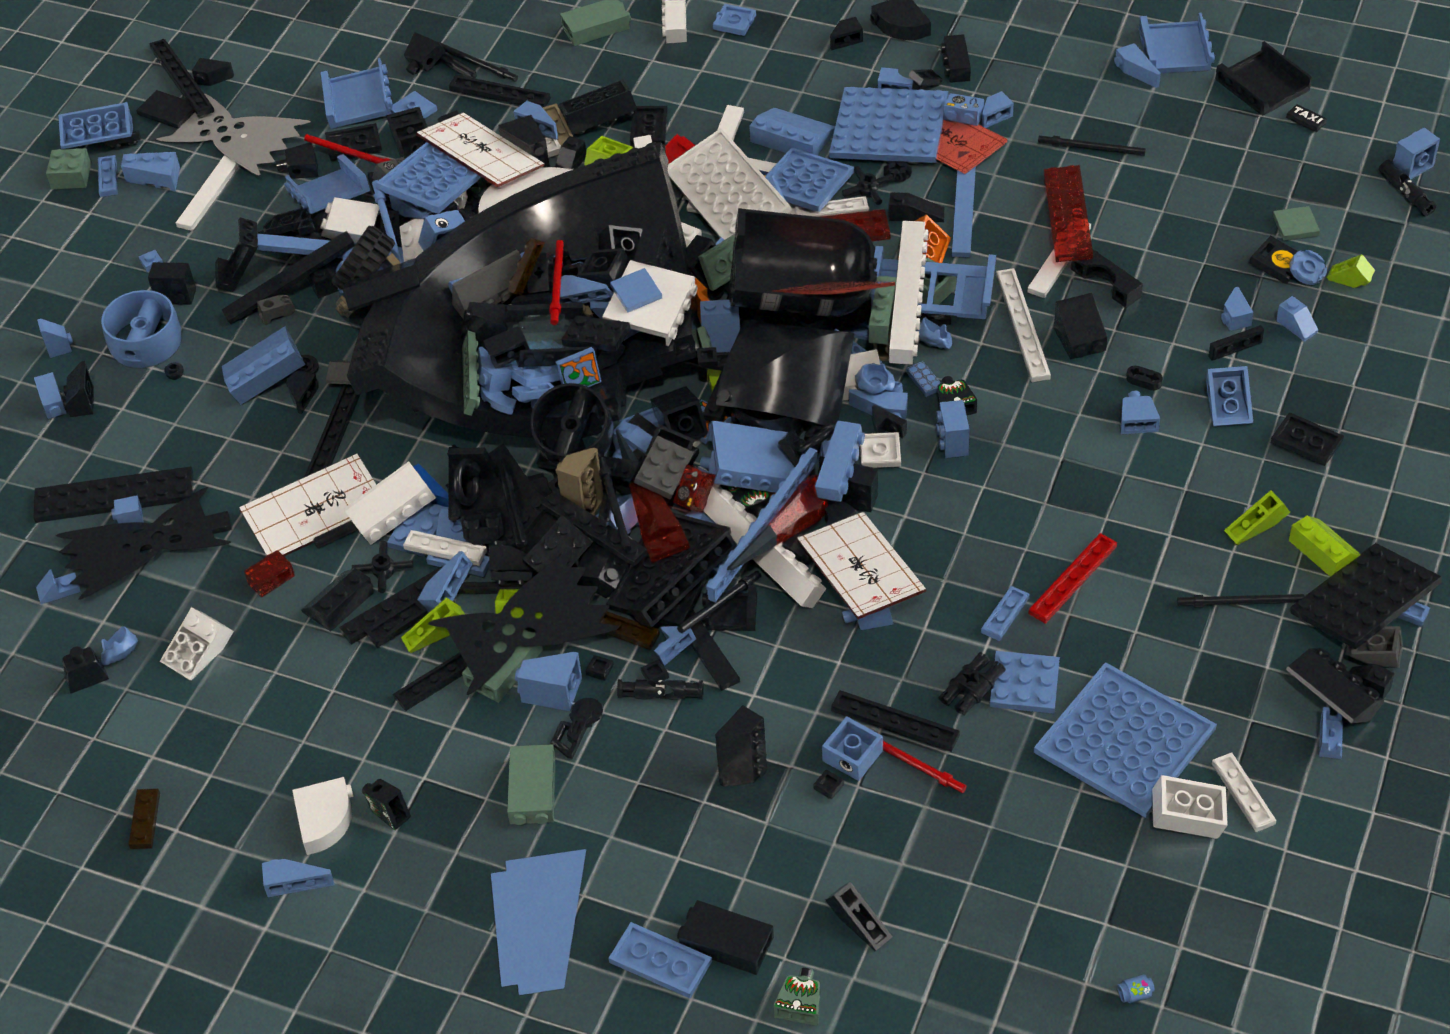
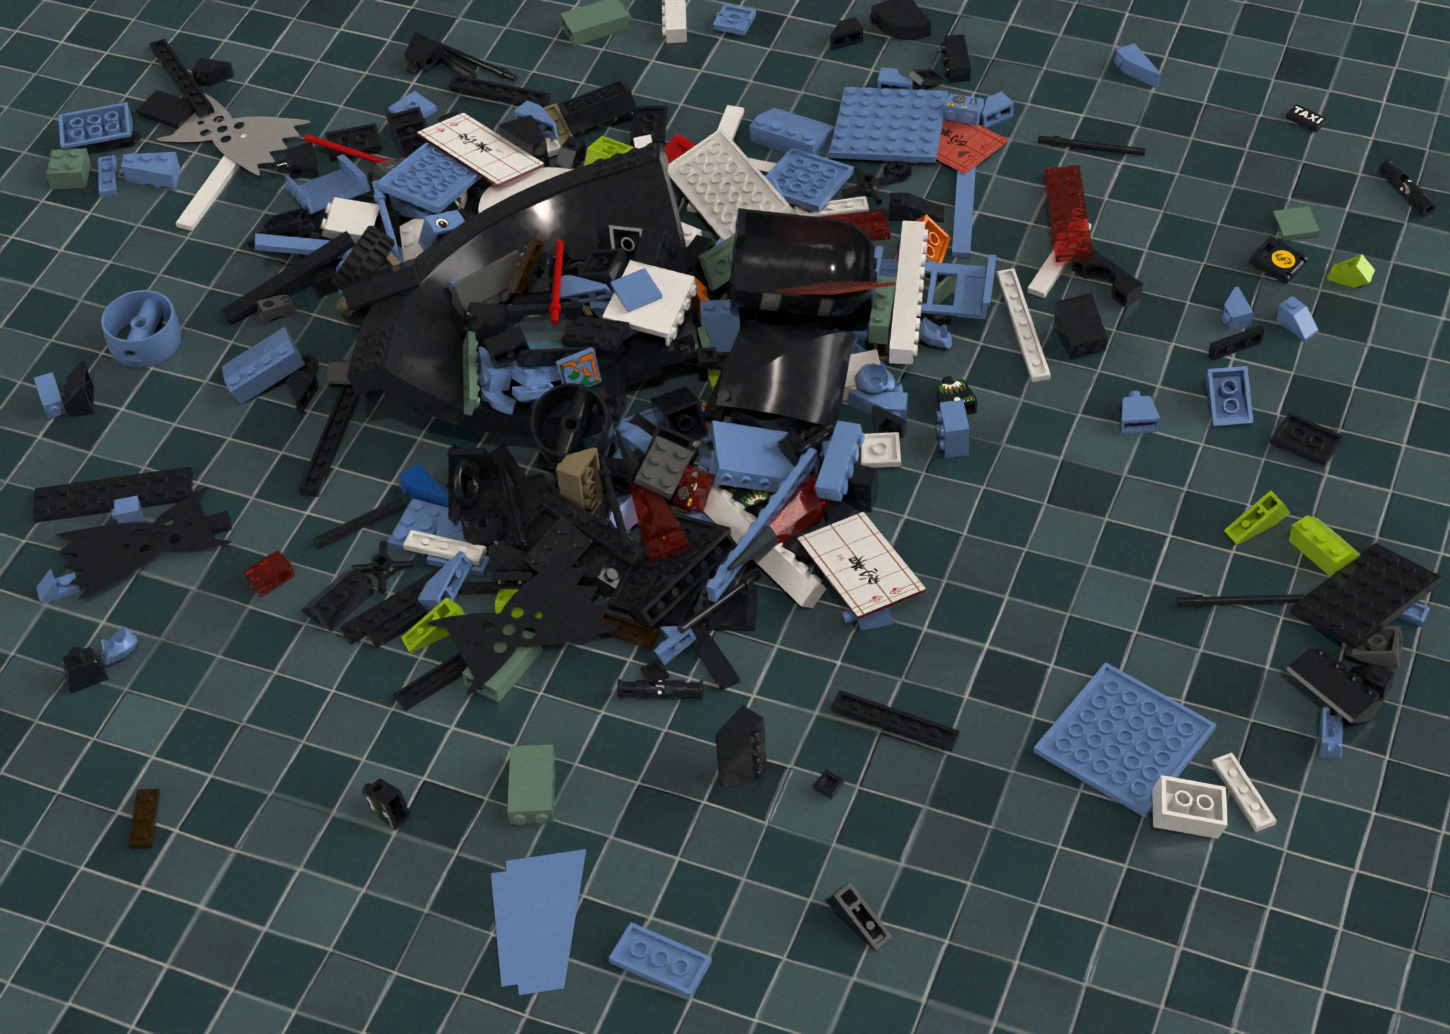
medium blue slope [37,319,73,358] -> none
medium blue plate [139,250,163,272] -> none
black brick [148,262,196,305] -> none
white slope [160,607,234,680] -> none
black plate [164,362,184,380] -> none
black panel [215,217,258,292] -> none
white piece [239,454,376,563] -> none
medium blue slope [262,859,334,897] -> none
white brick [292,777,353,855] -> none
medium blue panel [321,58,393,129] -> none
white slope [344,462,436,545] -> none
medium blue slope [515,652,582,711] -> none
black piece [550,697,603,759] -> none
black tile [585,655,614,681] -> none
black brick [677,900,774,975] -> none
torso [774,968,820,1026] -> none
medium blue brick [822,716,883,781] -> none
red bar [883,741,967,793] -> none
medium blue tile [906,361,941,397] -> none
black pin [938,652,1006,716] -> none
medium blue tile [981,586,1029,641] -> none
medium blue plate [990,651,1060,714] -> none
red tile [1028,533,1117,624] -> none
medium blue brick [1117,974,1155,1003] -> none
black beam [1126,365,1163,391] -> none
medium blue panel [1139,13,1215,73] -> none
black panel [1215,41,1312,116] -> none
medium blue tile [1289,250,1327,285] -> none
medium blue brick [1393,128,1440,179] -> none

